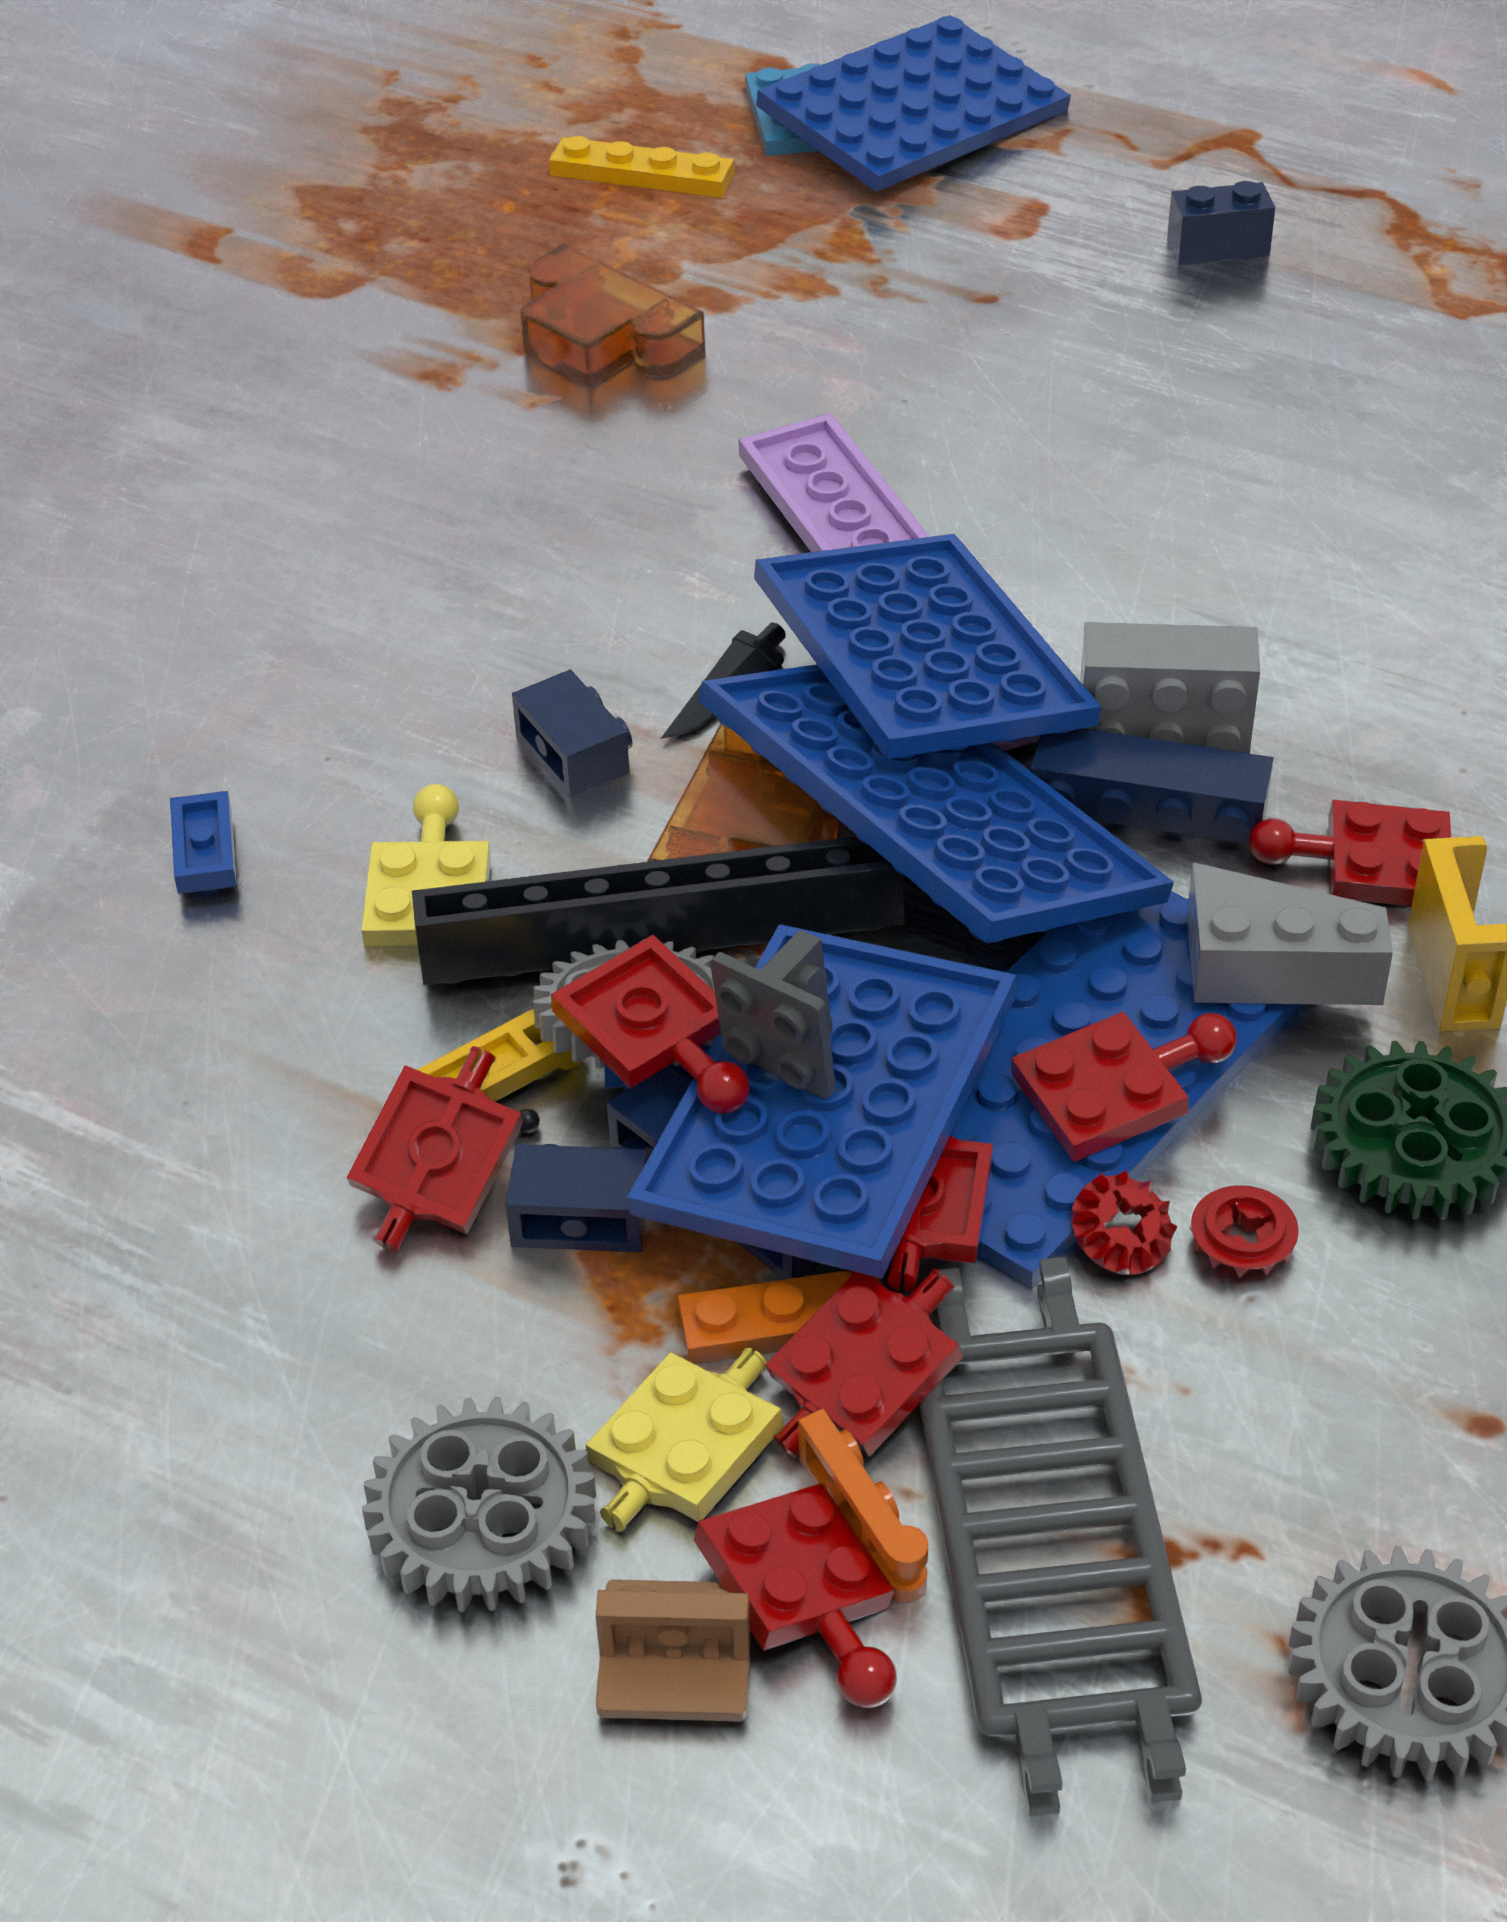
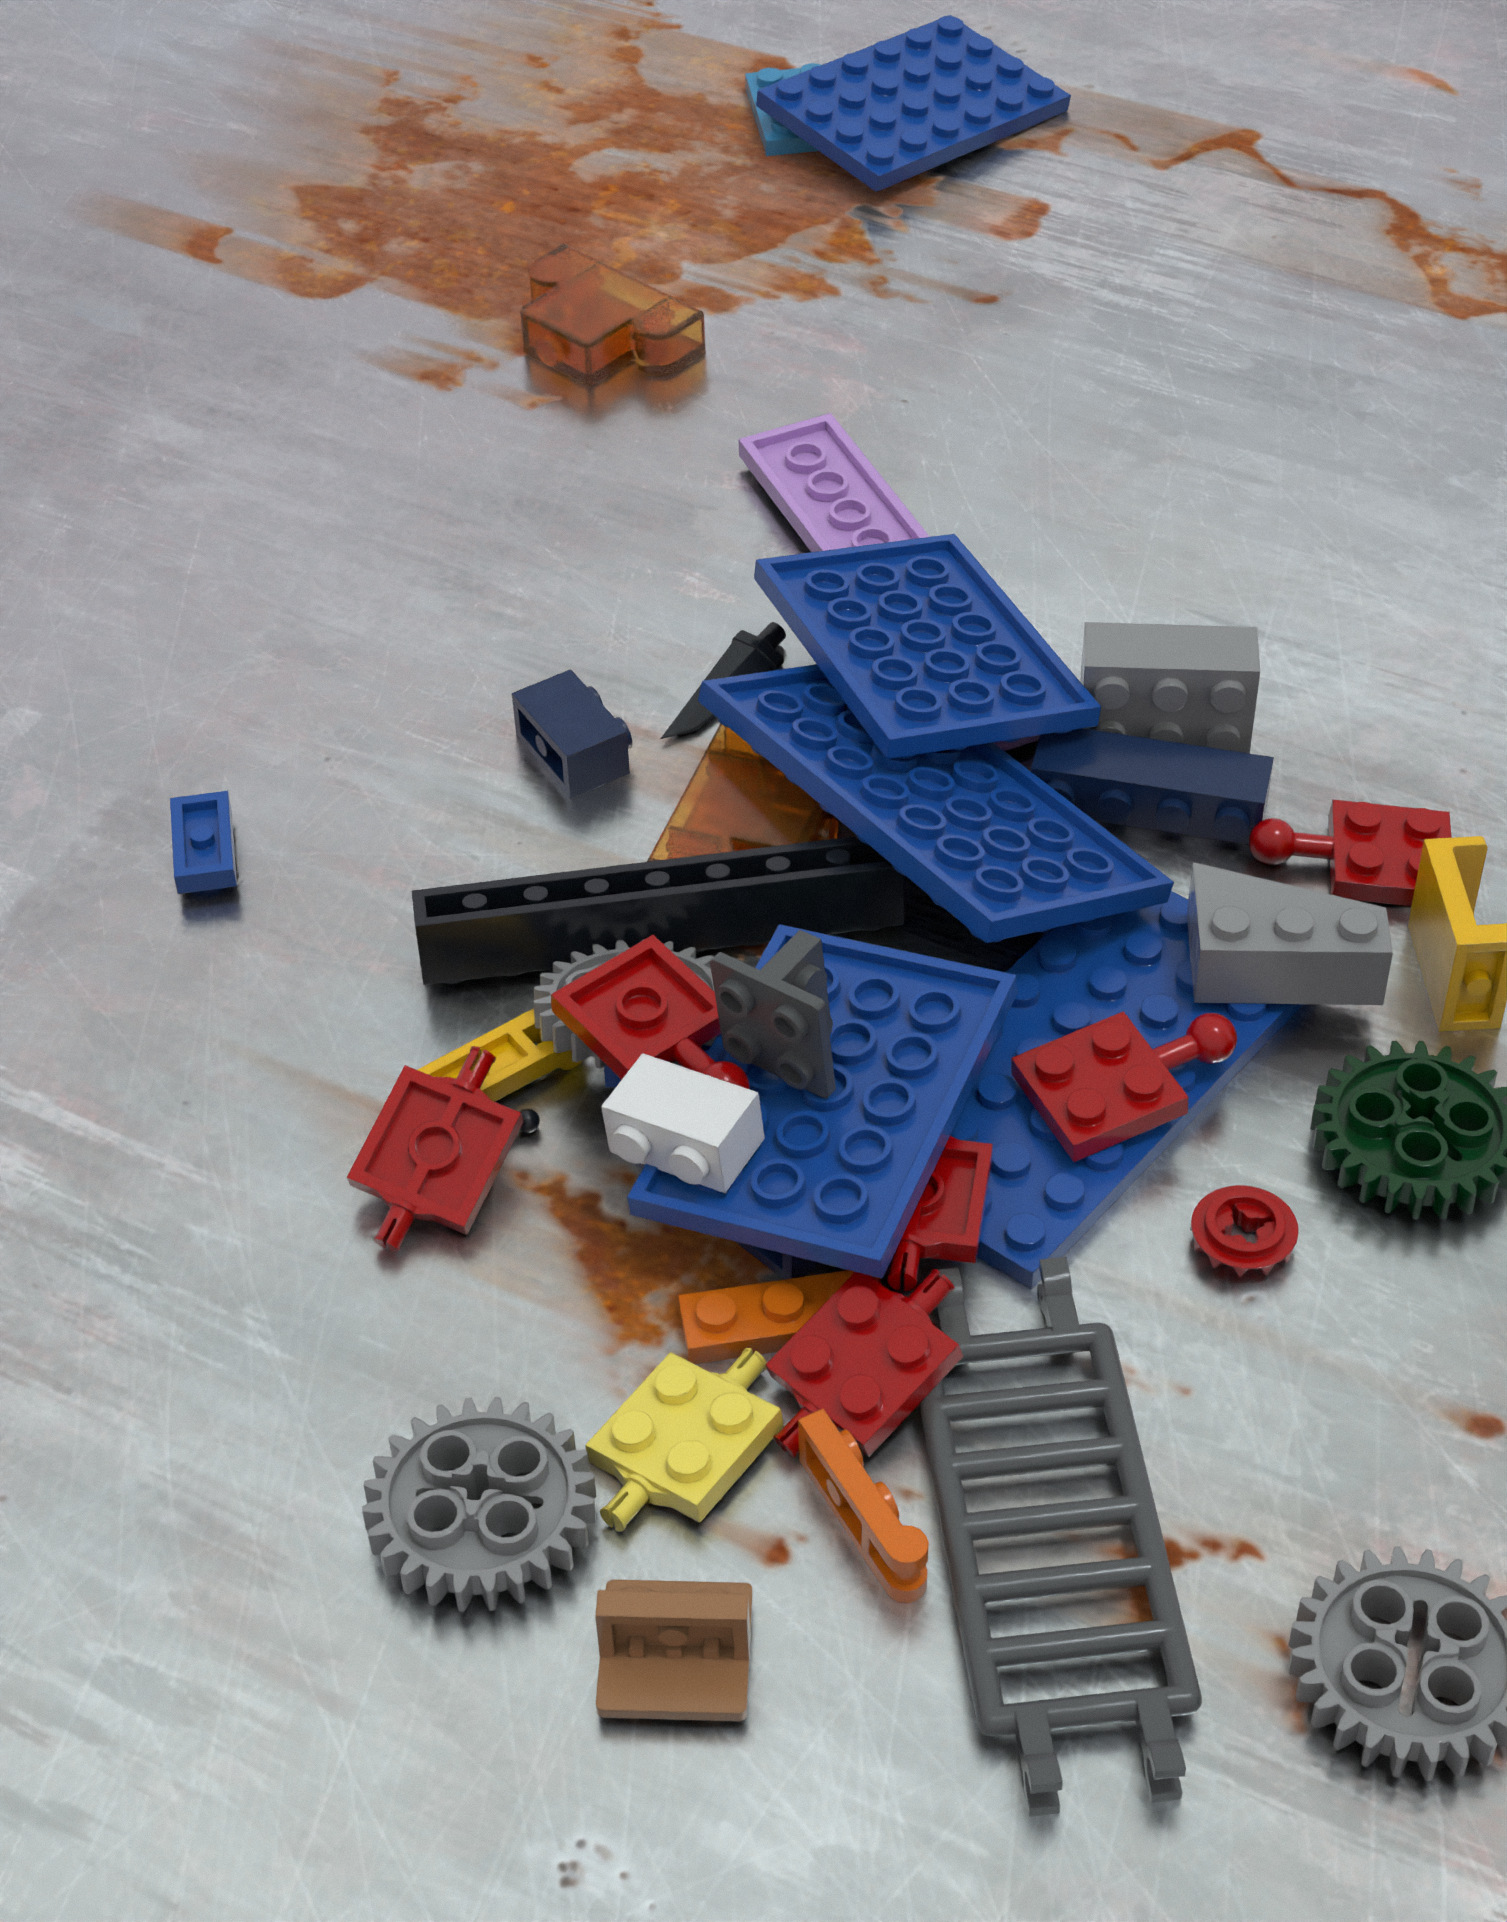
light yellow plate [361,784,491,946] -> none
dark blue brick [505,1144,647,1253] -> none
yellow plate [549,136,735,198] -> none
red plate [693,1483,897,1708] -> none
red gear [1071,1170,1177,1275] -> none
dark blue brick [1167,181,1275,266] -> none
none -> white brick [601,1053,765,1193]

